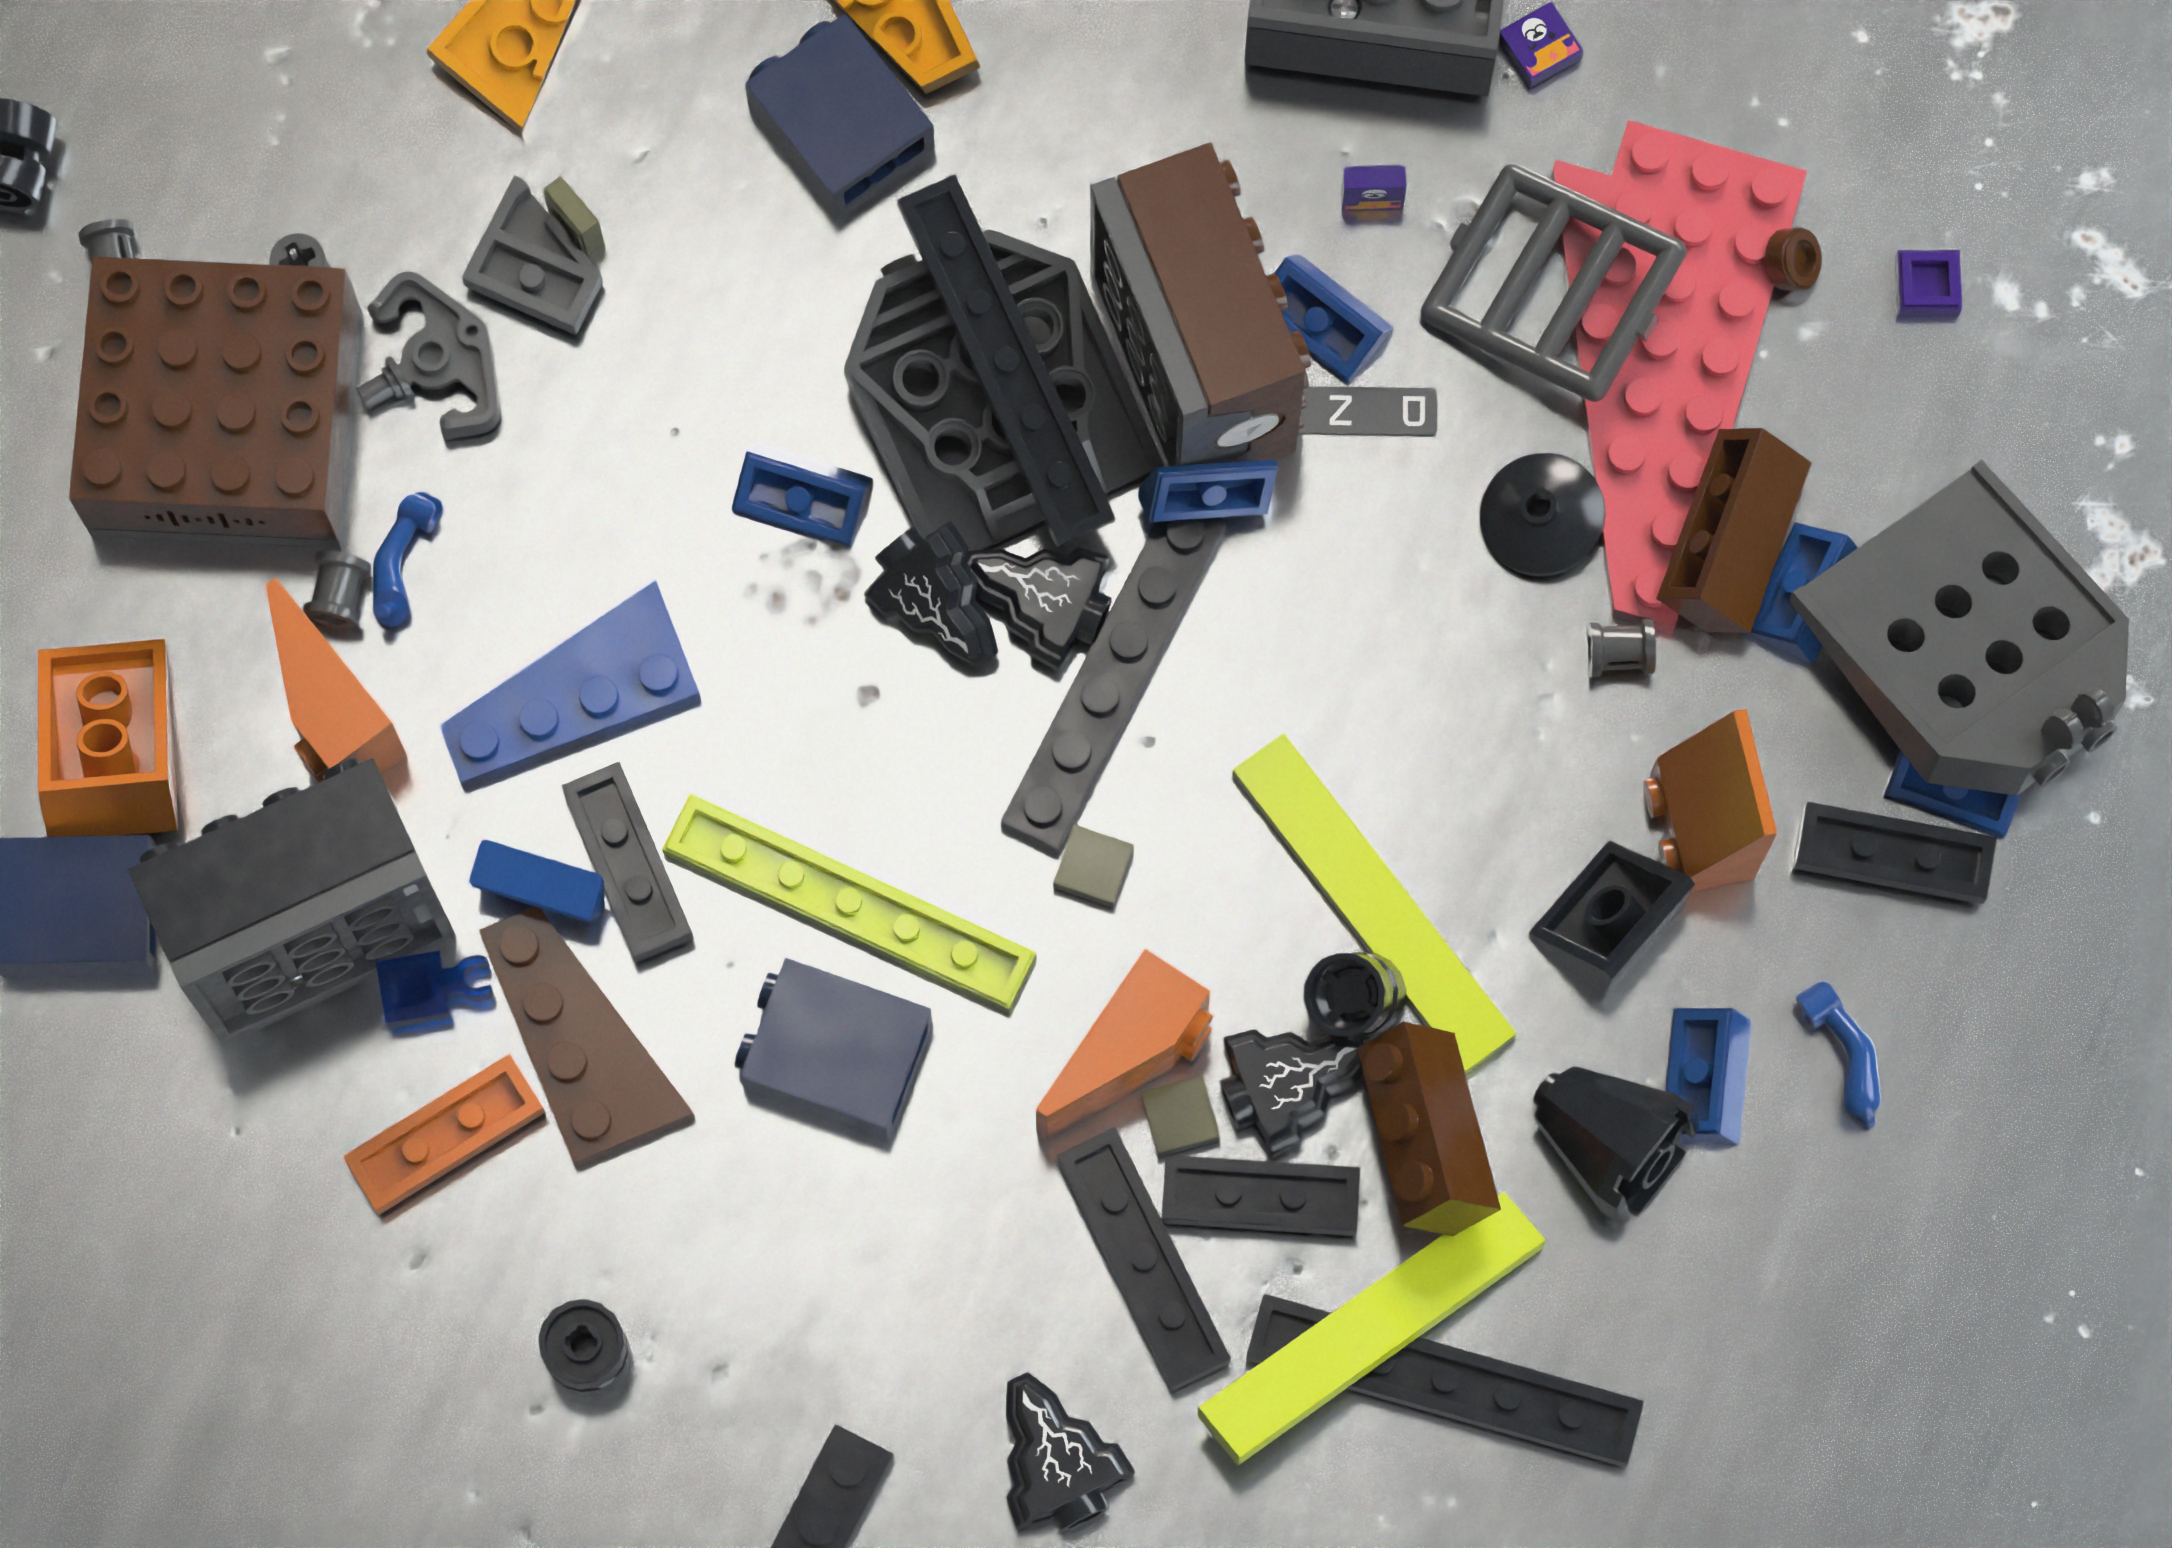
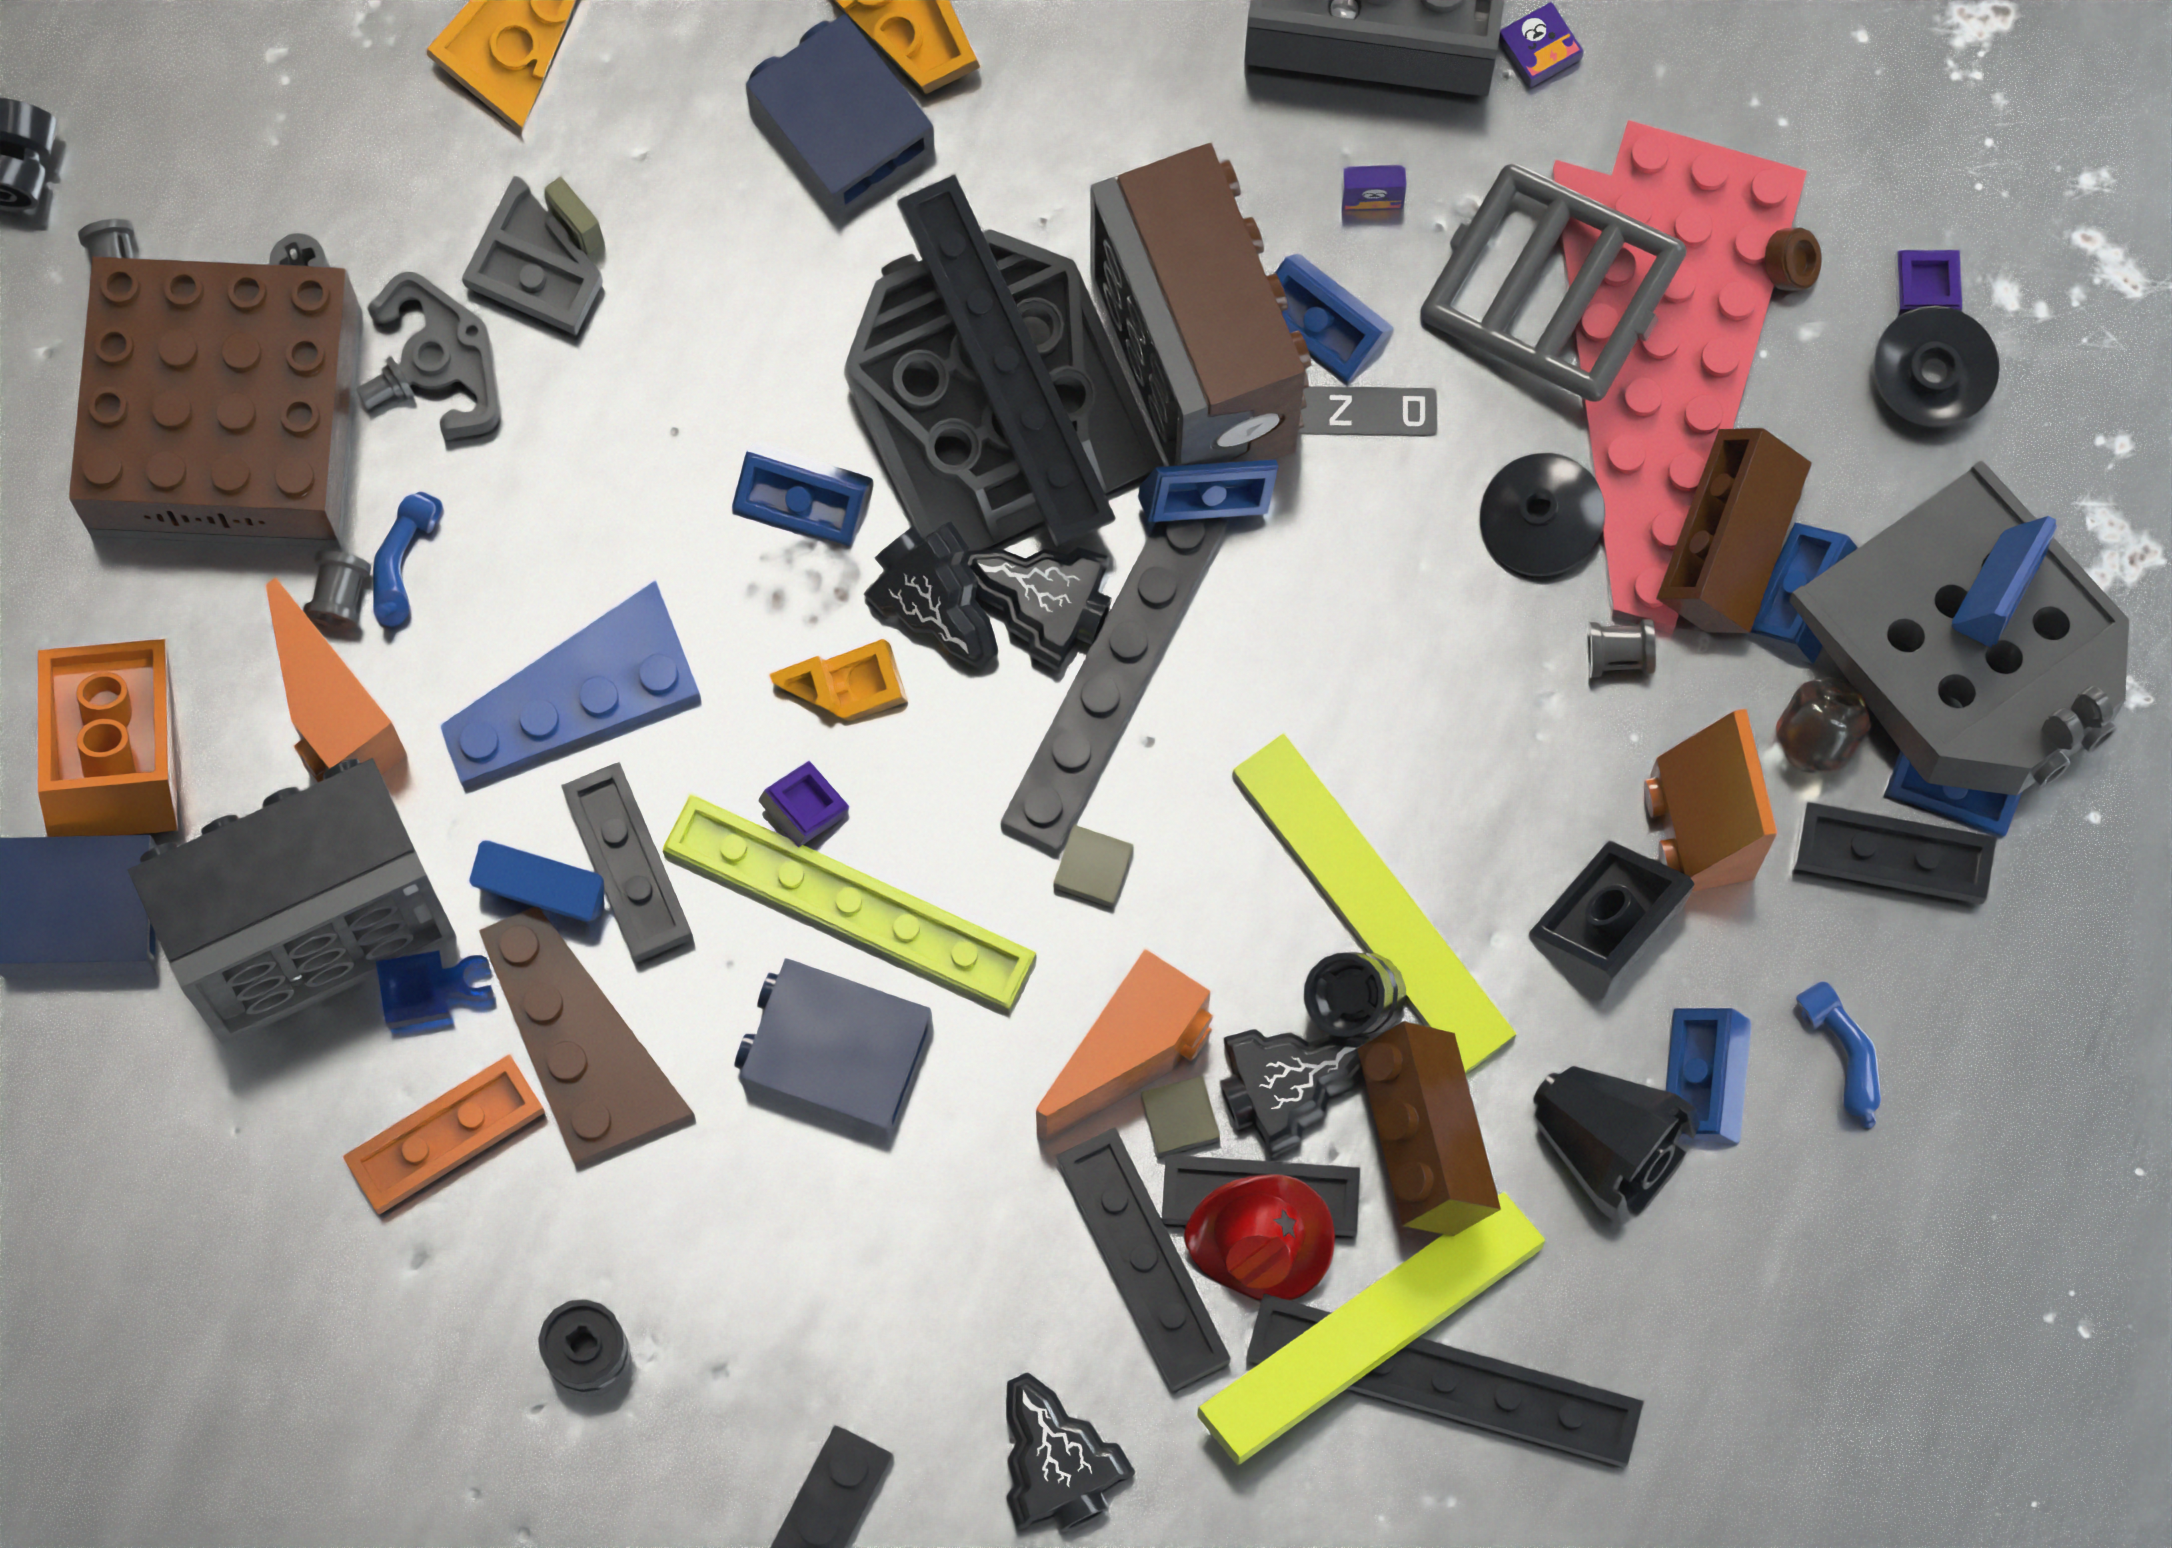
none -> dark purple tile [757,760,850,848]
none -> light orange slope [769,638,908,721]
none -> red hat [1184,1174,1335,1301]
none -> clear smoke head [1775,677,1871,773]
none -> black dish [1873,306,2000,427]
none -> blue slope [1951,516,2058,648]

